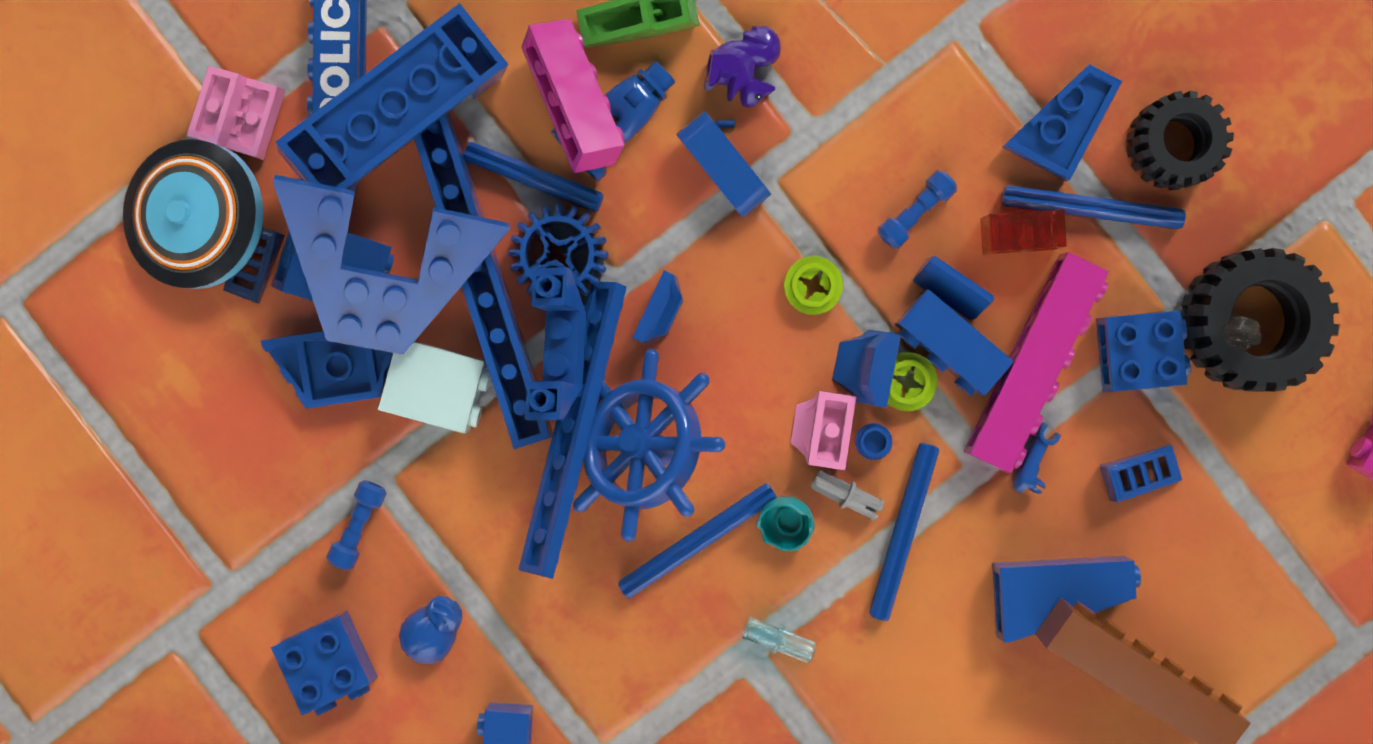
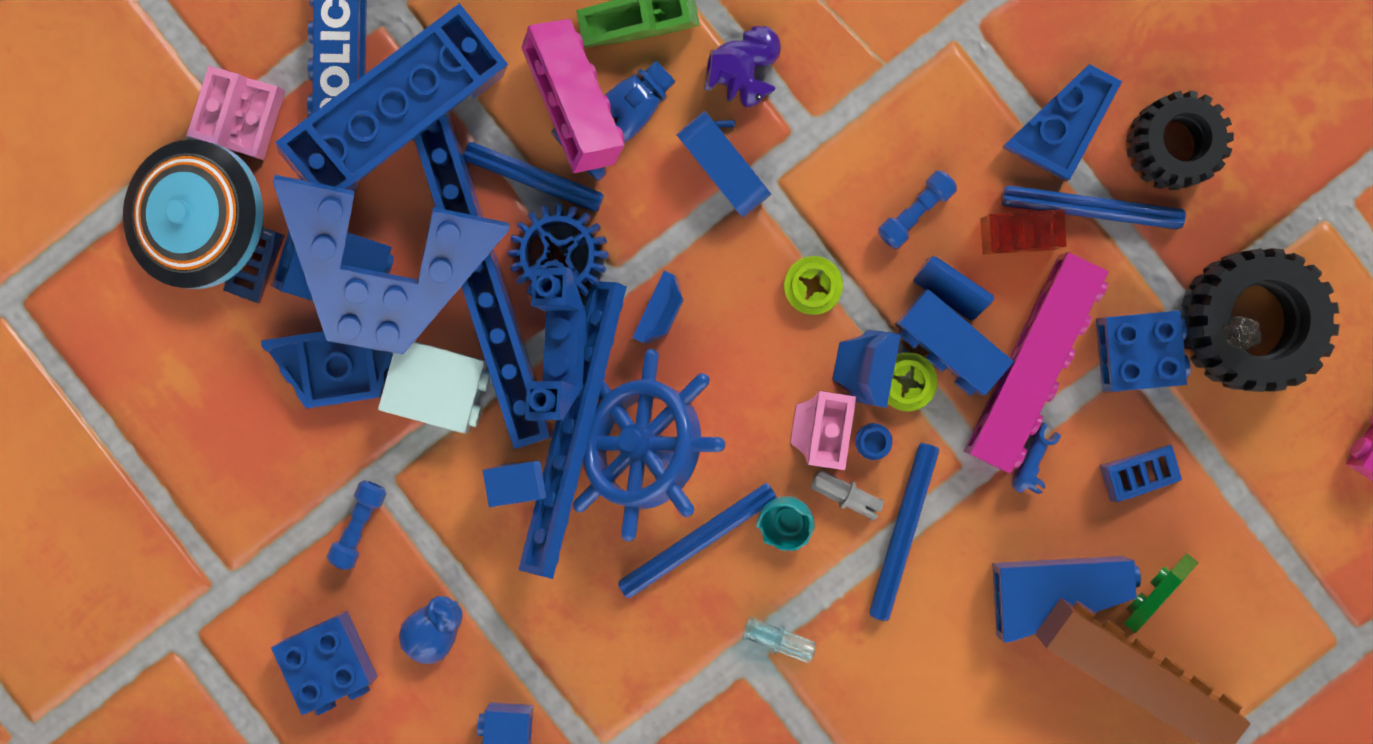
none -> blue slope [483,461,547,507]
none -> green wing [1124,553,1199,634]

